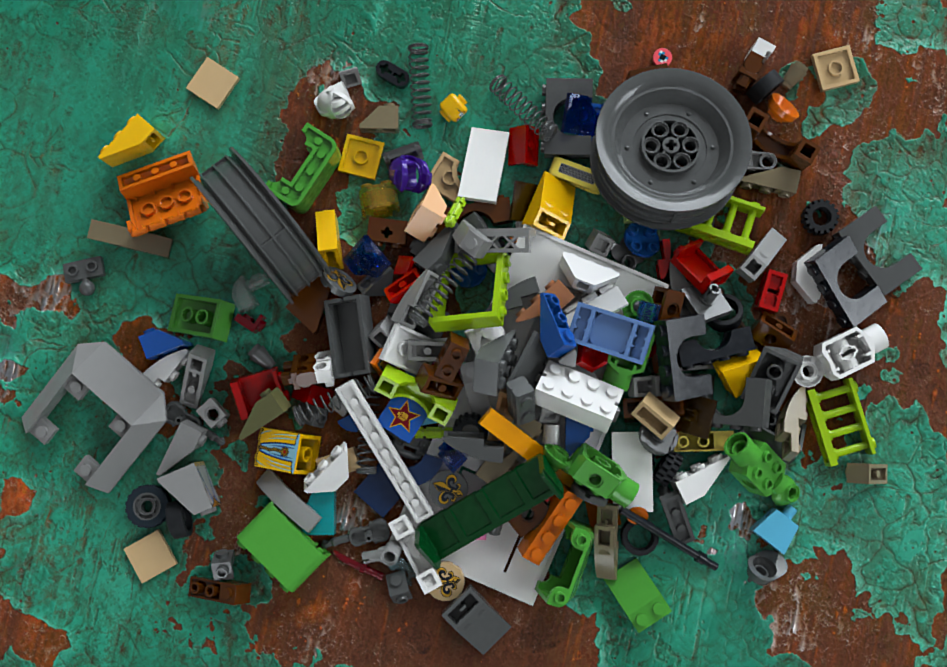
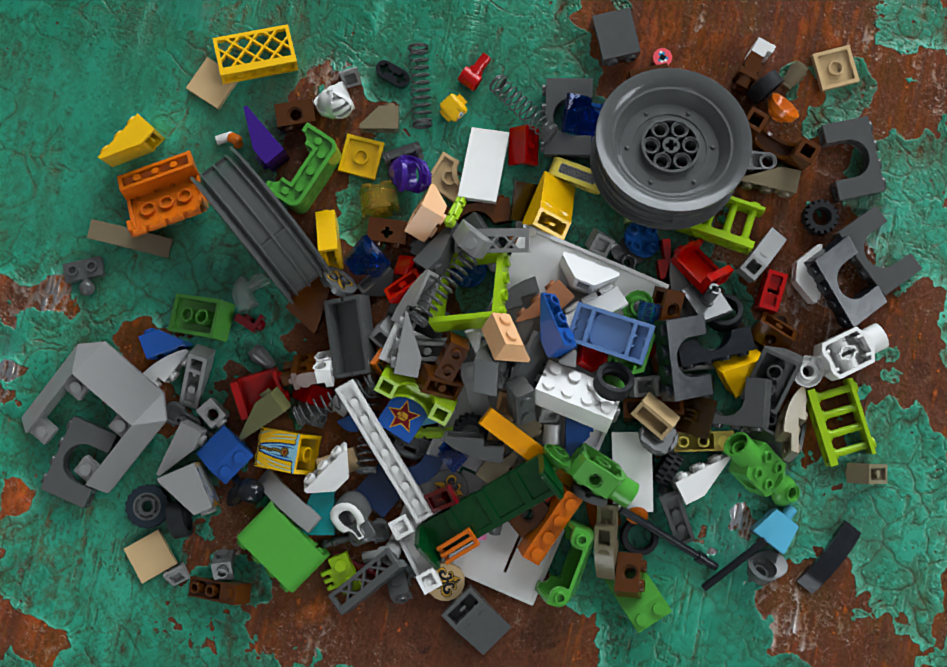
none -> dark grey arch [40,416,121,508]
none -> light grey slope [163,561,190,586]
none -> blue slope [196,425,254,484]
none -> yellow fence [212,24,298,85]
none -> orange arm [215,132,244,149]
none -> black piece [226,473,265,506]
none -> dark purple slope [243,105,290,172]
none -> reddish brown brick [274,98,318,133]
none -> lime hinge [320,551,361,595]
none -> dark grey fence [328,547,408,615]
none -> dark grey piece [330,491,376,544]
none -> light grey slope [390,312,422,378]
none -> dark red slope [424,481,460,513]
none -> orange tile [436,527,480,565]
none -> red pin [457,53,491,91]
none -> light nougat slope [481,312,530,362]
none -> dark grey panel [591,7,641,66]
none -> black tyre [593,362,634,402]
none -> reddish brown brick [614,552,647,598]
none -> black bar [701,537,768,591]
none -> black slope [796,520,861,594]
none -> dark grey arch [817,116,886,204]

